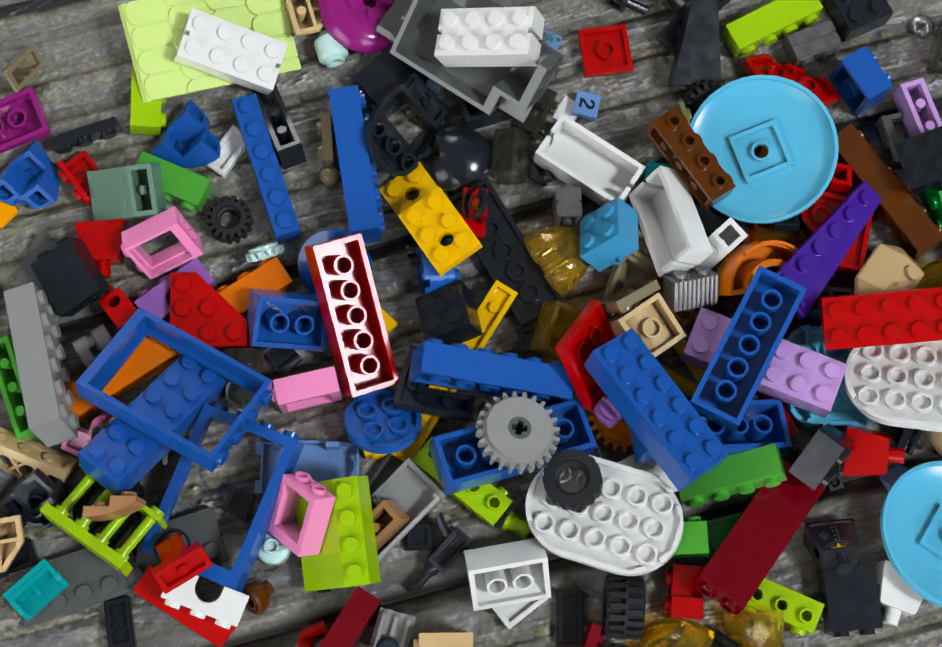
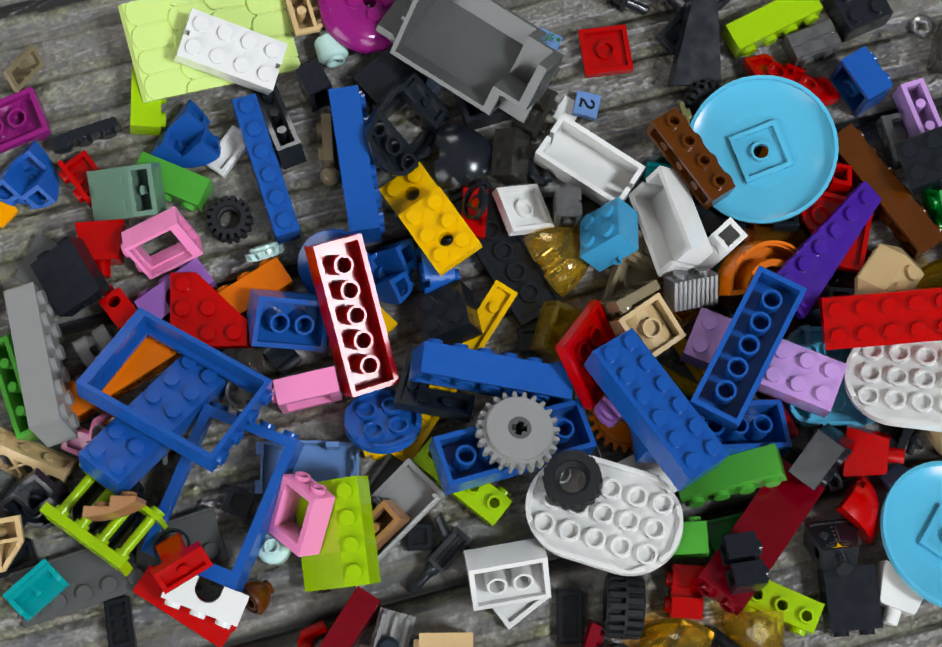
white piece [434,6,545,67] -> none
lime bush [502,509,531,540] -> none
none -> black piece [296,59,332,112]
none -> blue brick [370,238,417,304]
none -> white plate [492,184,555,236]
none -> black piece [717,531,770,595]
none -> red brick [835,476,881,546]

